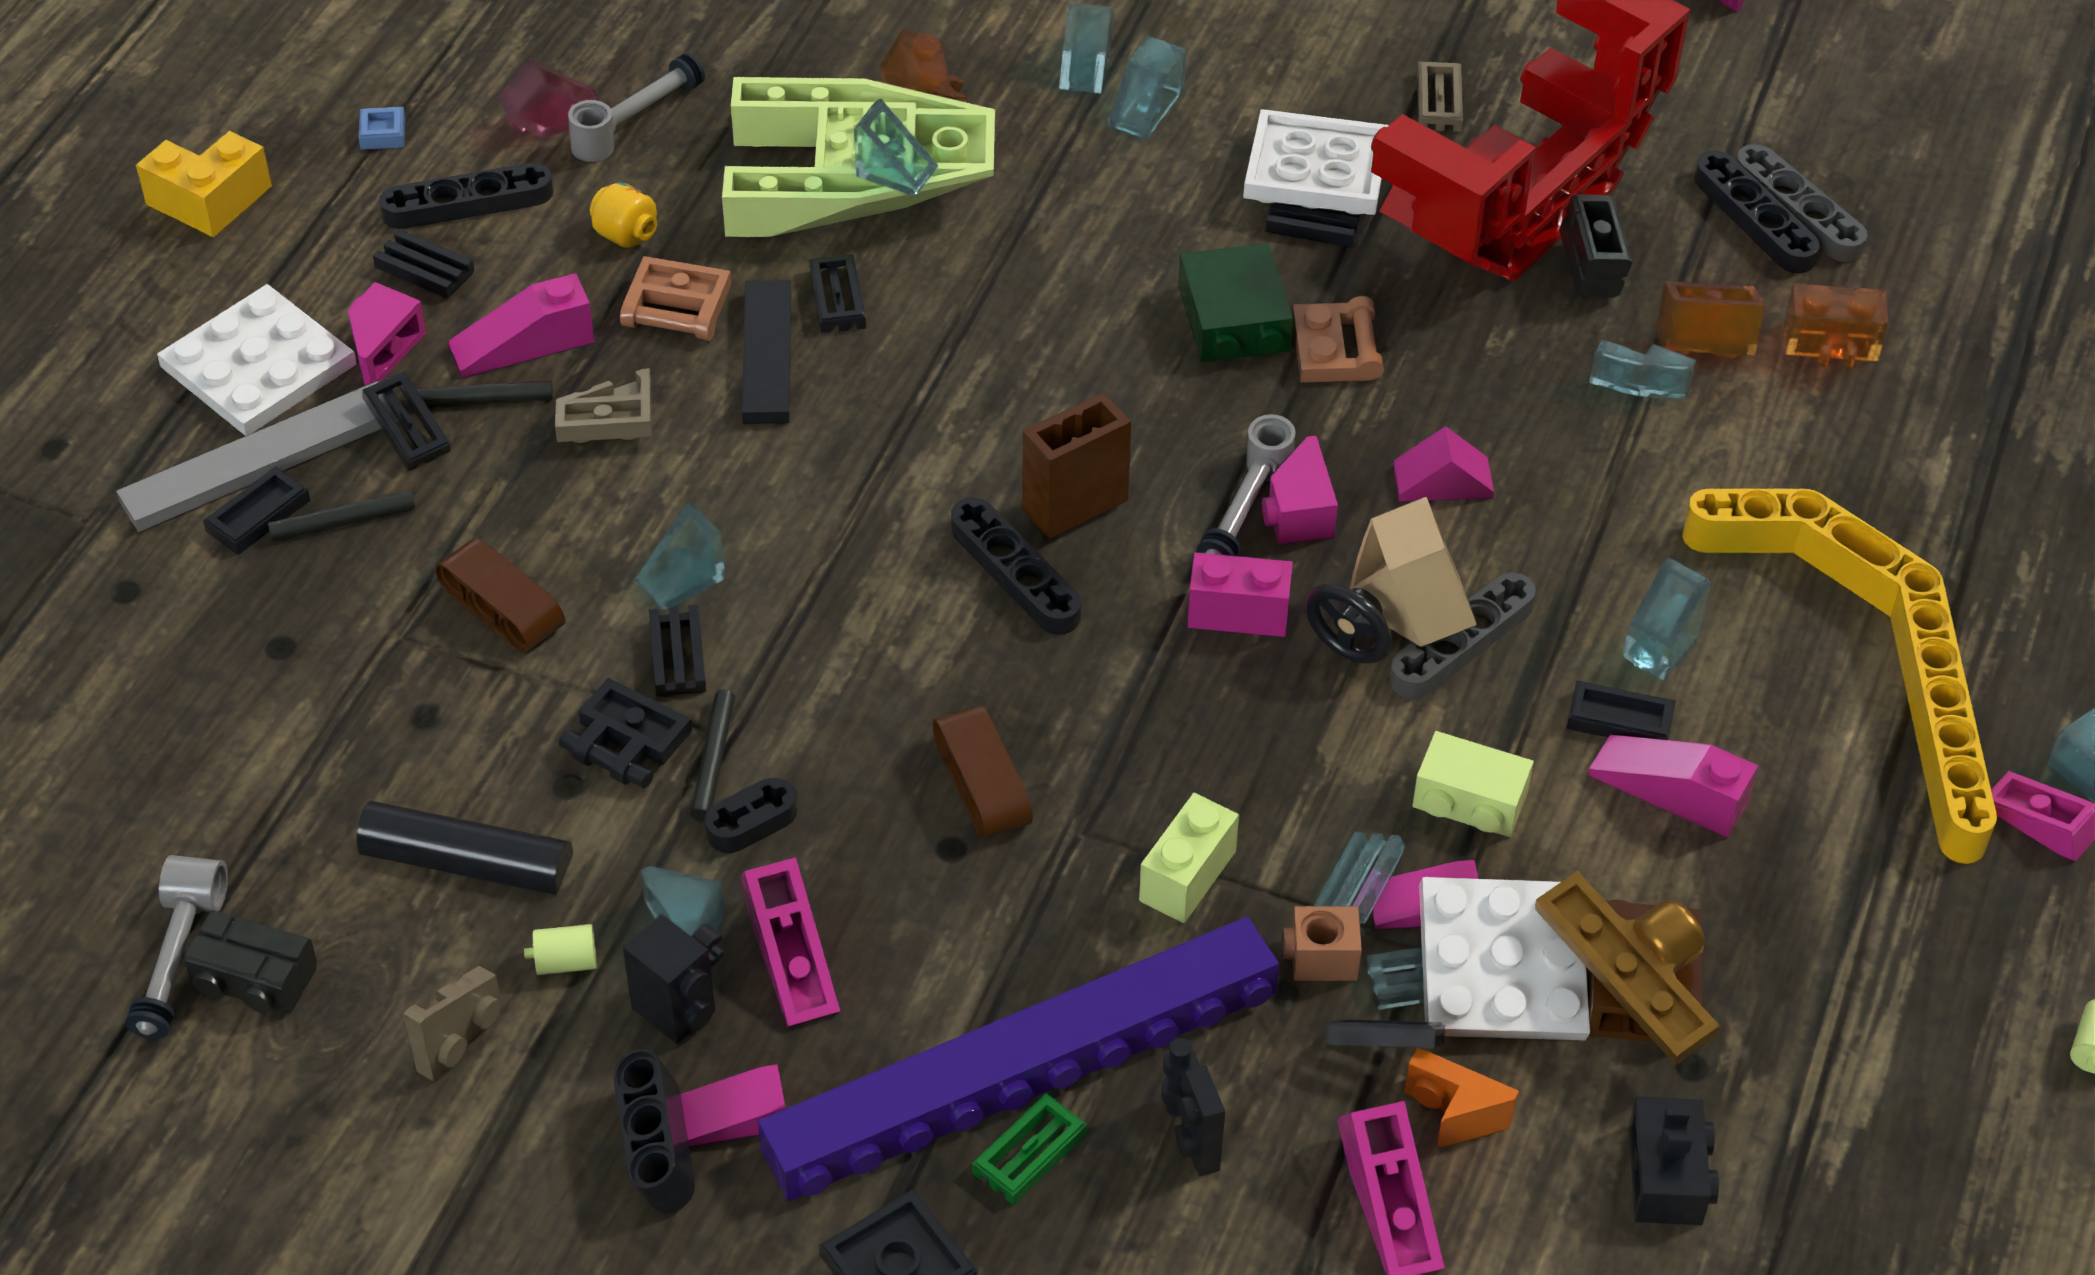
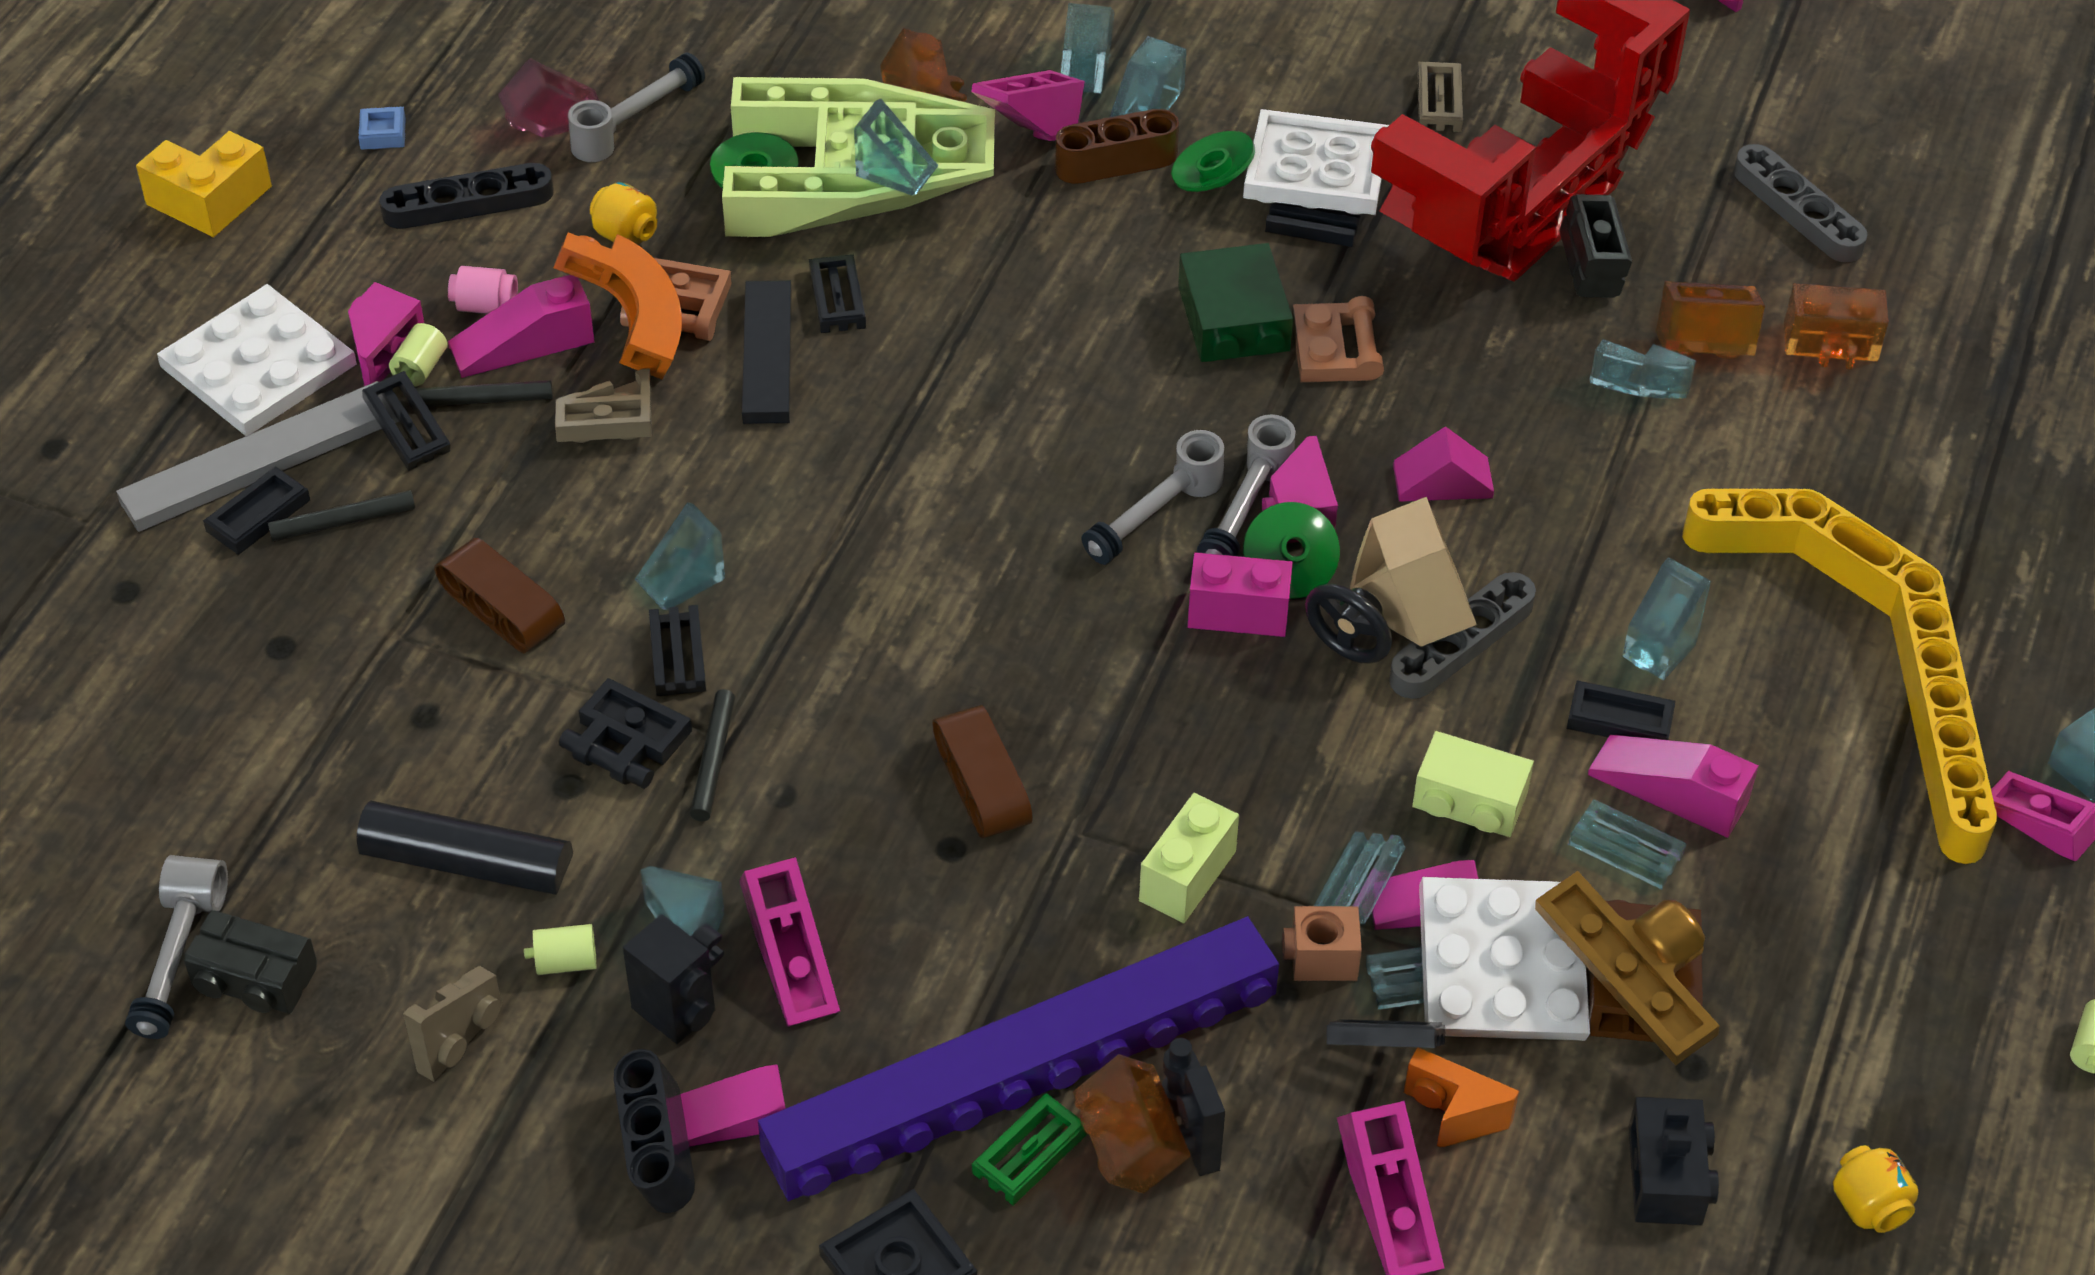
black tile [373,229,475,299] -> none
black beam [705,778,797,853] -> none
black beam [951,497,1081,635] -> none
reddish brown brick [1022,392,1131,539] -> none
black beam [1694,151,1820,273] -> none
none -> yellowish green piece [389,323,447,387]
none -> bright pink brick [448,266,518,314]
none -> orange arch [553,232,682,380]
none -> green dish [710,132,799,189]
none -> dark pink slope [972,70,1085,141]
none -> reddish brown beam [1055,109,1179,184]
none -> clear orange brick [1073,1054,1191,1193]
none -> light grey piece [1081,430,1224,565]
none -> green dish [1171,131,1255,192]
none -> green dish [1243,502,1340,599]
none -> clear light blue tile [1568,799,1687,890]
none -> yellow head [1833,1145,1918,1233]

